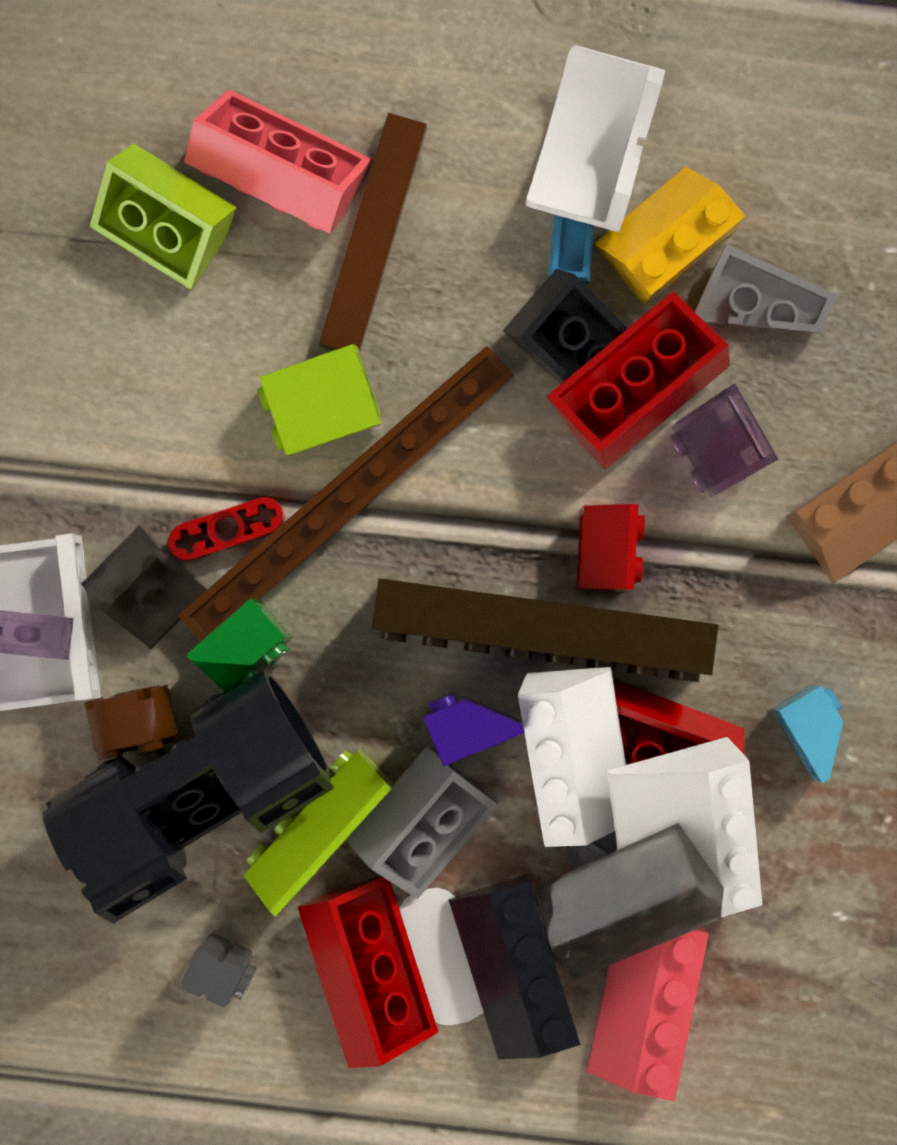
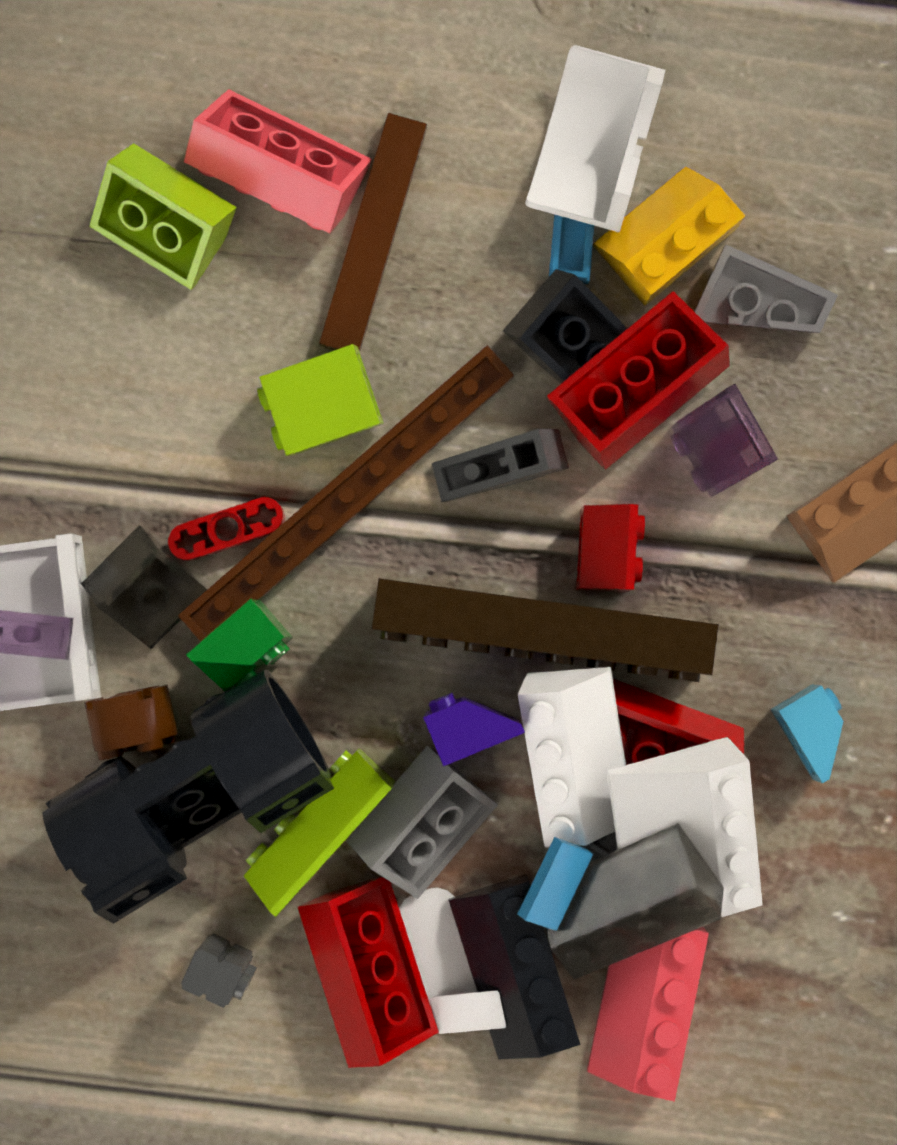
none -> white sticker [430,991,506,1034]
none -> dark grey slope [432,428,569,502]
none -> dark azure tile [518,837,593,931]

